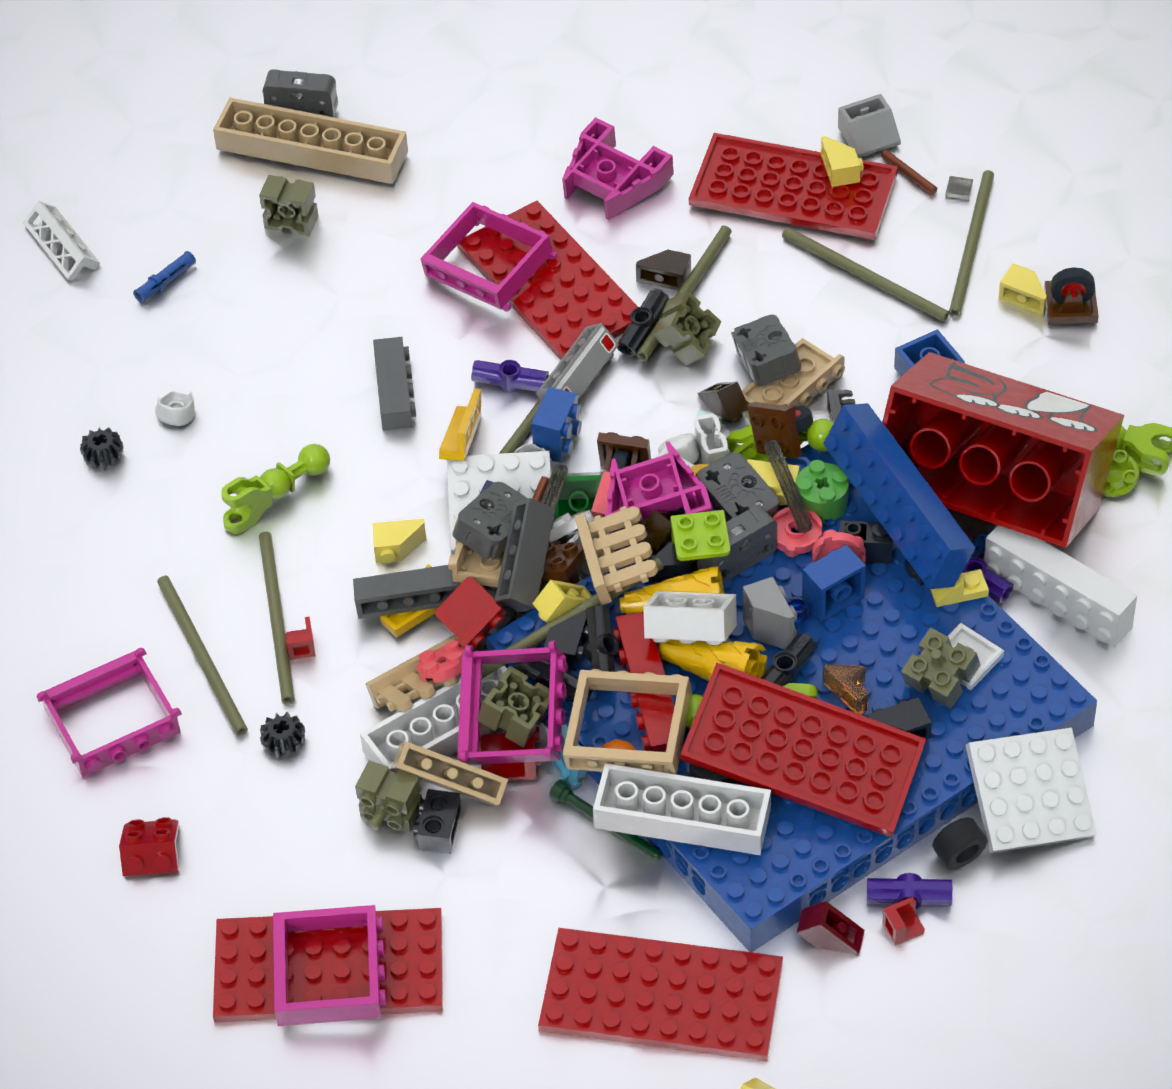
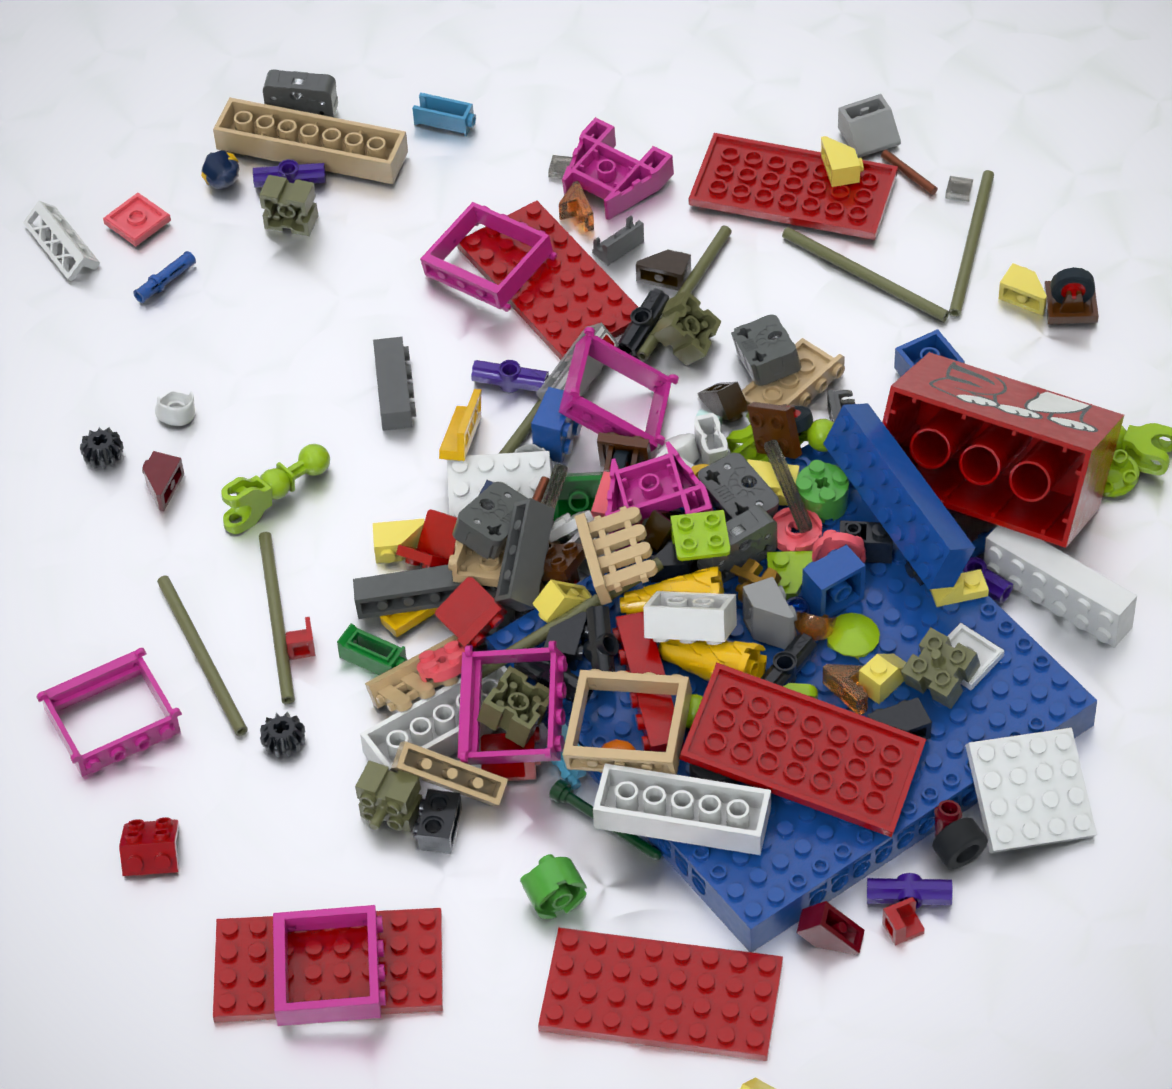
none -> coral plate [103,193,171,246]
none -> dark red slope [142,451,185,511]
none -> dark blue hair [201,150,240,189]
none -> dark purple piece [253,159,326,188]
none -> green window [337,623,408,675]
none -> red bracket [396,509,457,568]
none -> dark azure window [412,92,476,136]
none -> bright green brick [520,854,587,919]
none -> clear smoke tile [548,155,573,179]
none -> clear orange slope [558,181,594,232]
none -> dark pink window [559,327,679,452]
none -> dark grey hinge [592,215,644,266]
none -> pearl gold hips [730,558,782,603]
none -> lime wing [767,551,813,600]
none -> clear orange hair [794,612,837,641]
none -> lime dish [826,613,880,660]
none -> light yellow slope [858,654,907,704]
none -> dark red cone [934,800,962,837]

